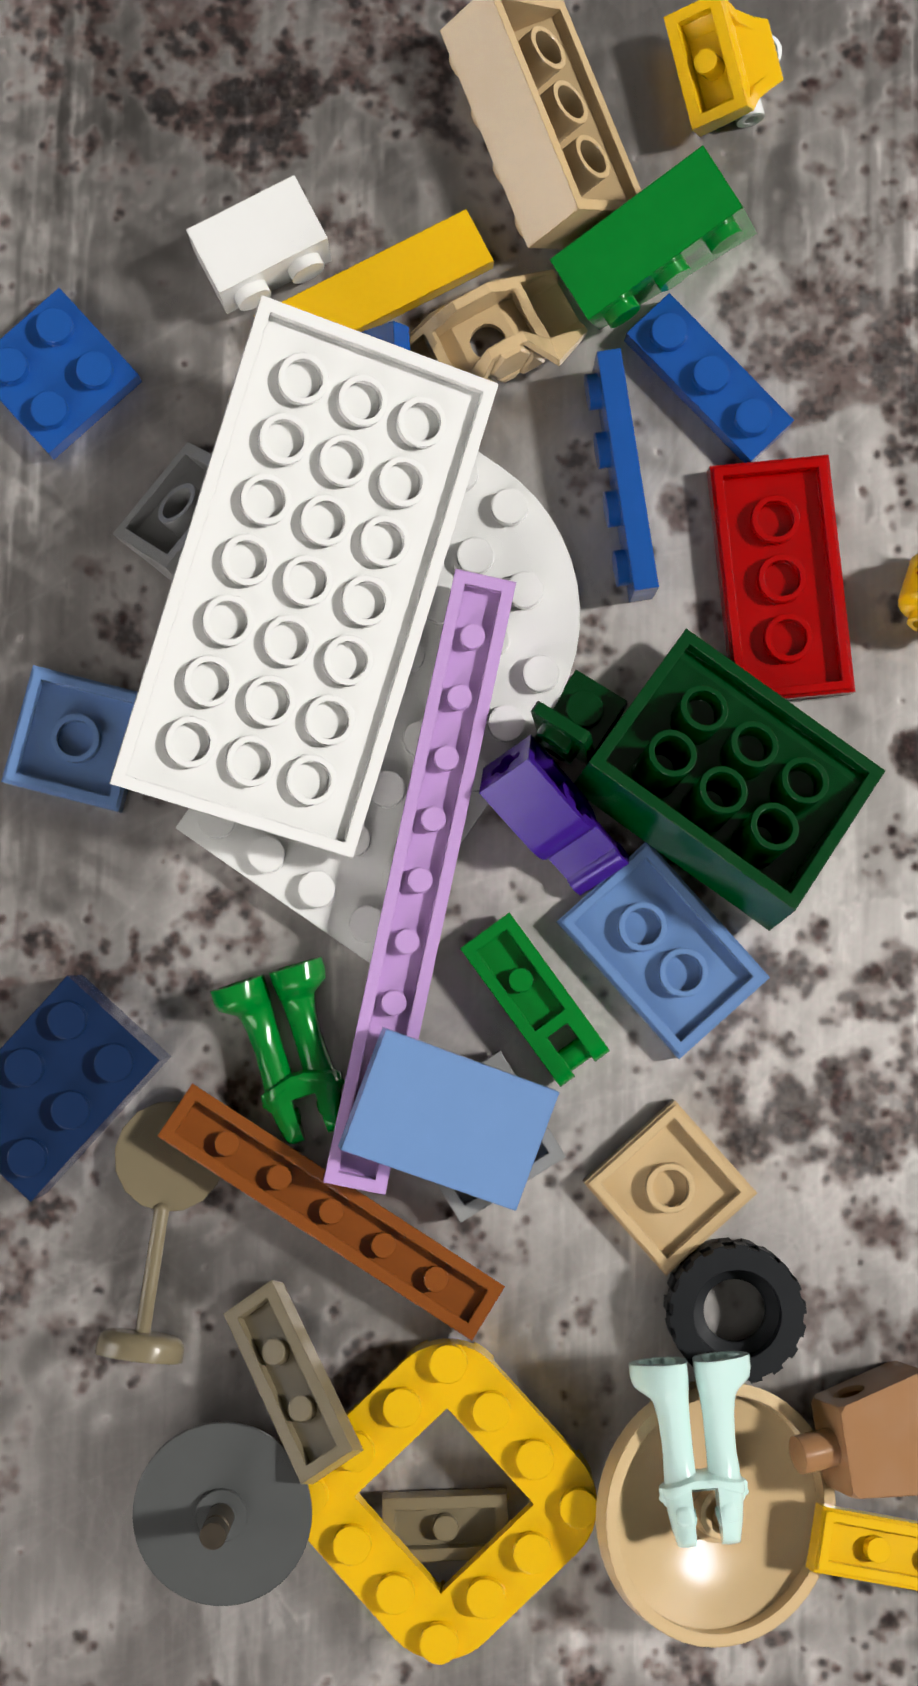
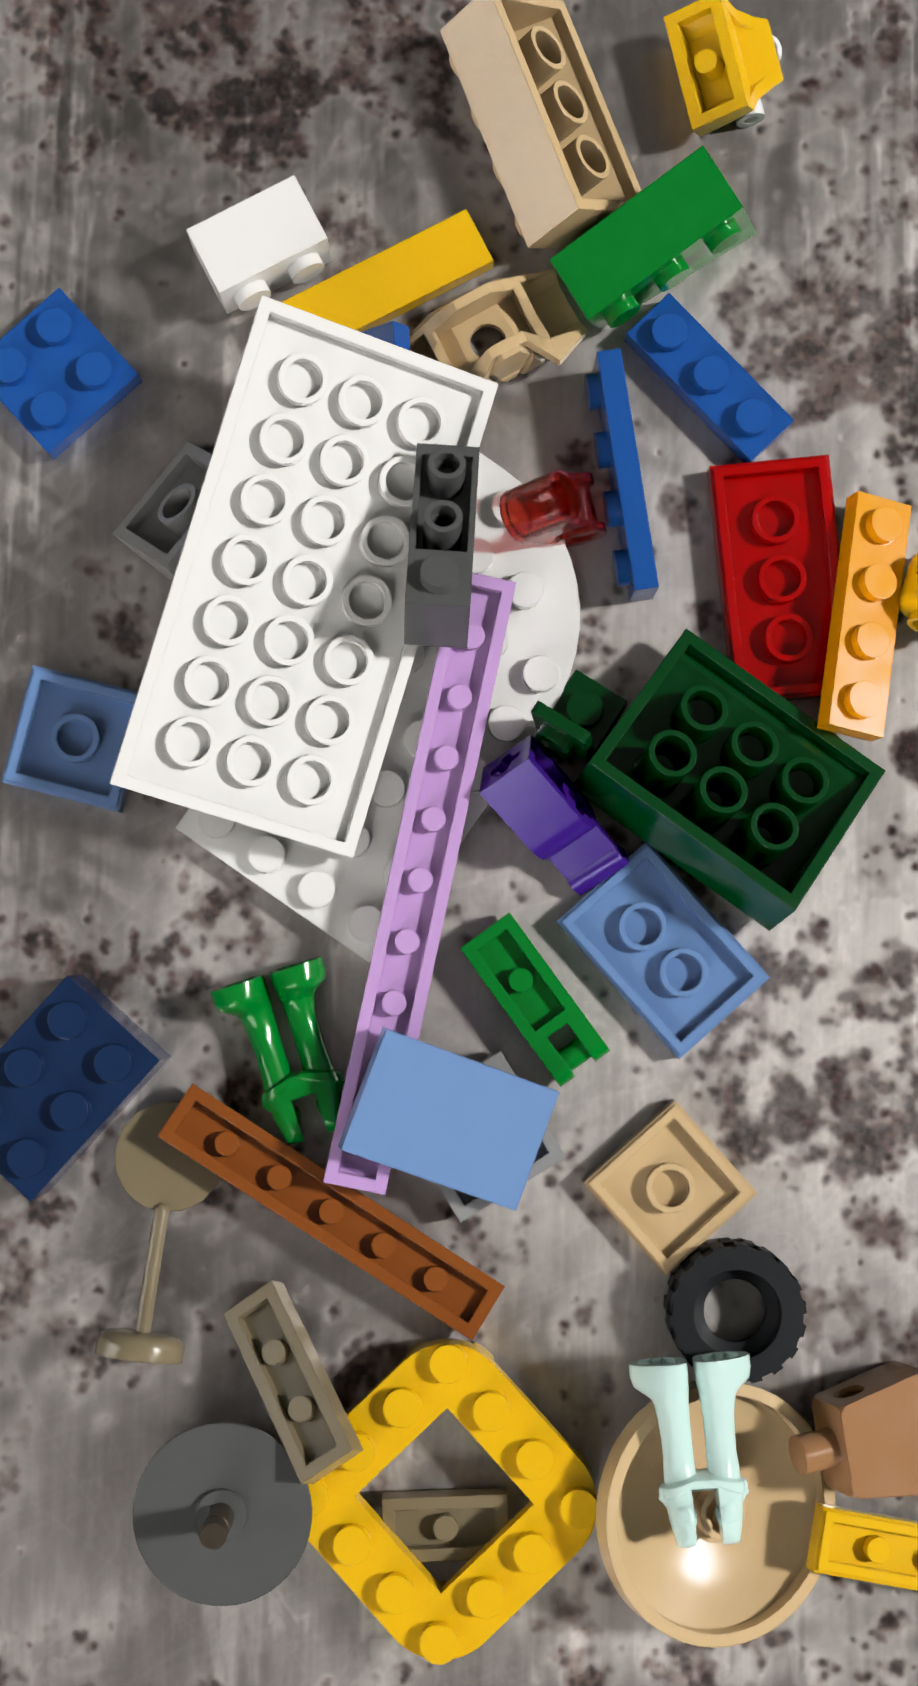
none -> dark grey slope [404,443,480,648]
none -> clear red piece [499,469,607,547]
none -> light orange plate [817,491,912,742]

